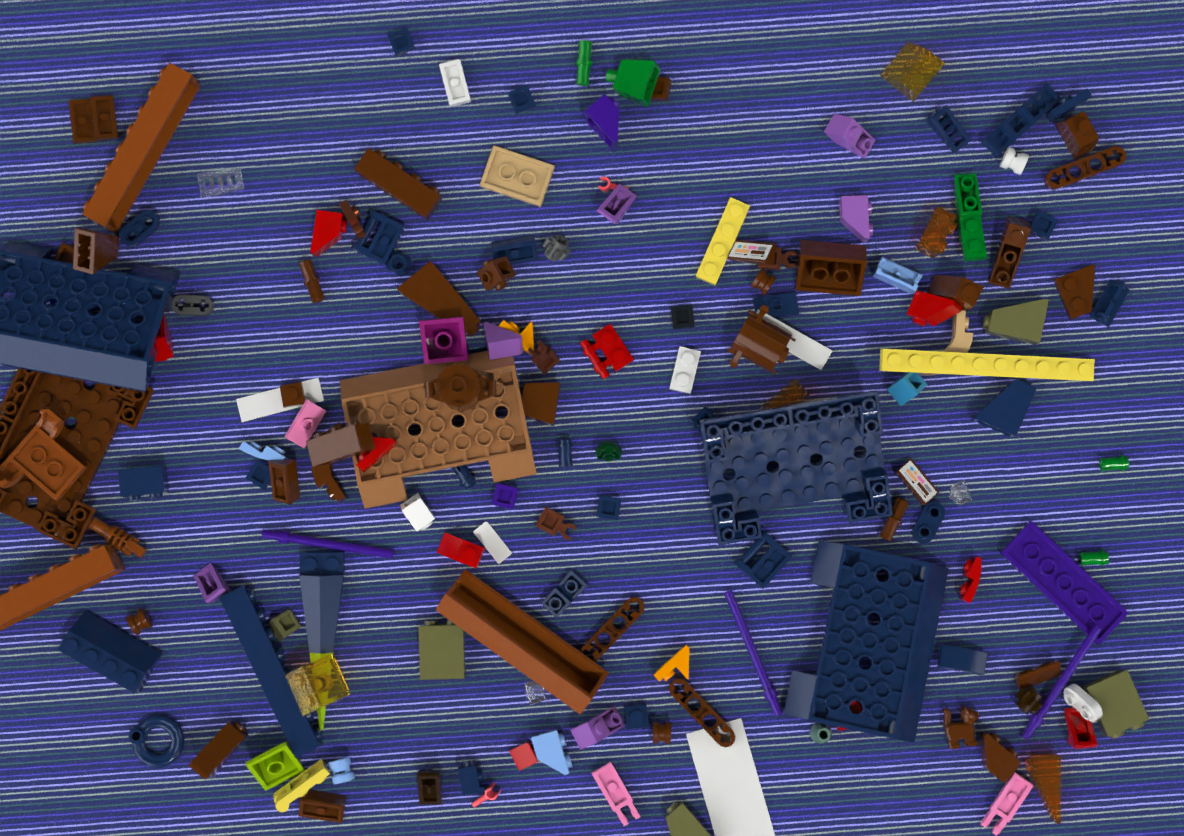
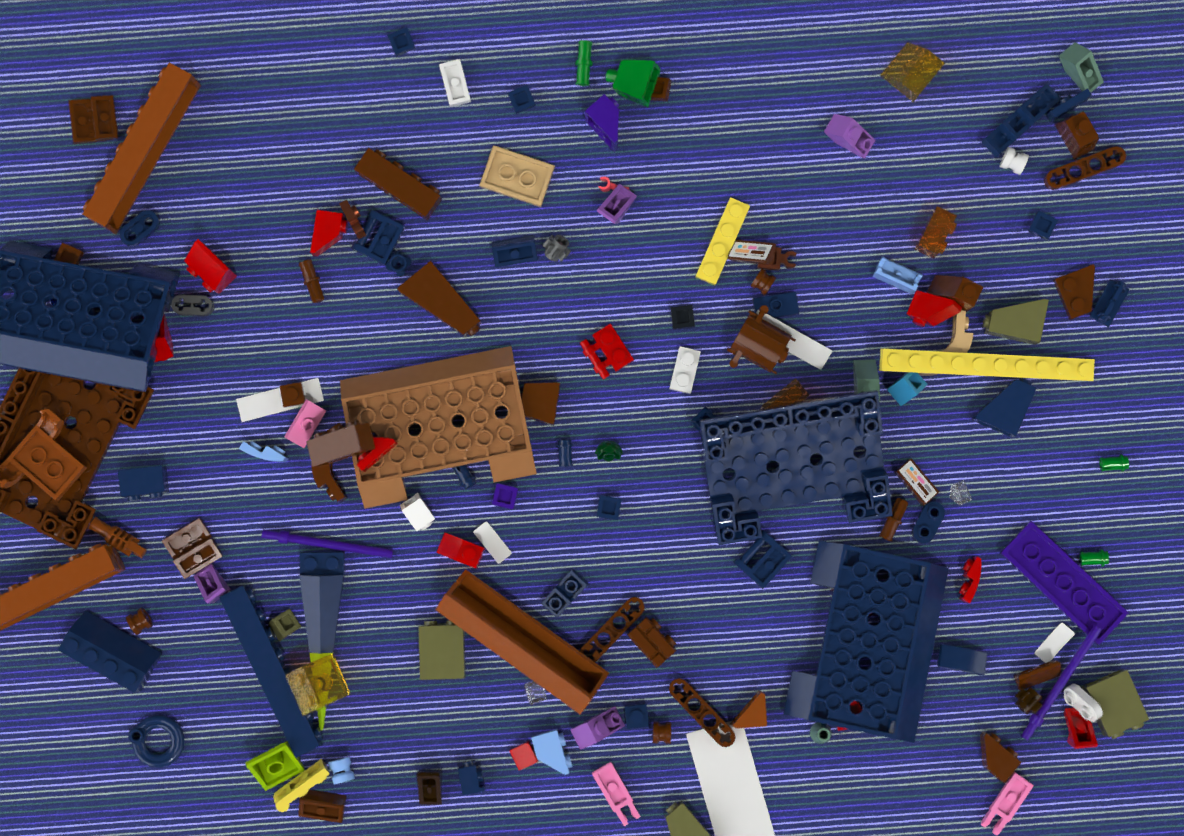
reddish brown slope [73,227,119,274] -> none
reddish brown slope [188,721,249,780] -> none
clear slope [197,168,244,198] -> none
dark blue plate [245,460,271,490] -> none
reddish brown slope [268,459,300,505] -> none
magenta slope [419,316,468,364] -> none
reddish brown container [425,363,497,412] -> none
coral hand [472,782,501,808] -> none
reddish brown brick [476,256,516,291] -> none
medium lavender slope [483,322,523,360] -> none
light orange slope [499,320,534,357] -> none
copper plate [528,340,560,375] -> none
copper plate [535,507,576,540] -> none
light orange slope [653,645,690,682] -> none
dark purple bar [724,590,783,716] -> none
reddish brown slope [795,240,867,296] -> none
medium lavender slope [839,195,873,242] -> none
dark blue slope [926,105,971,153] -> none
reddish brown animal [943,705,979,749] -> none
green slope [954,173,987,262] -> none
reddish brown slope [989,216,1031,289] -> none
clear orange slope [1025,753,1061,824] -> none
none -> reddish brown slope [161,517,223,579]
none -> red slope [184,239,237,294]
none -> reddish brown brick [627,617,677,668]
none -> dark orange slope [730,691,767,728]
none -> sand green slope [853,360,880,401]
none -> white sticker [1035,623,1075,663]
none -> sand green slope [1059,42,1104,93]

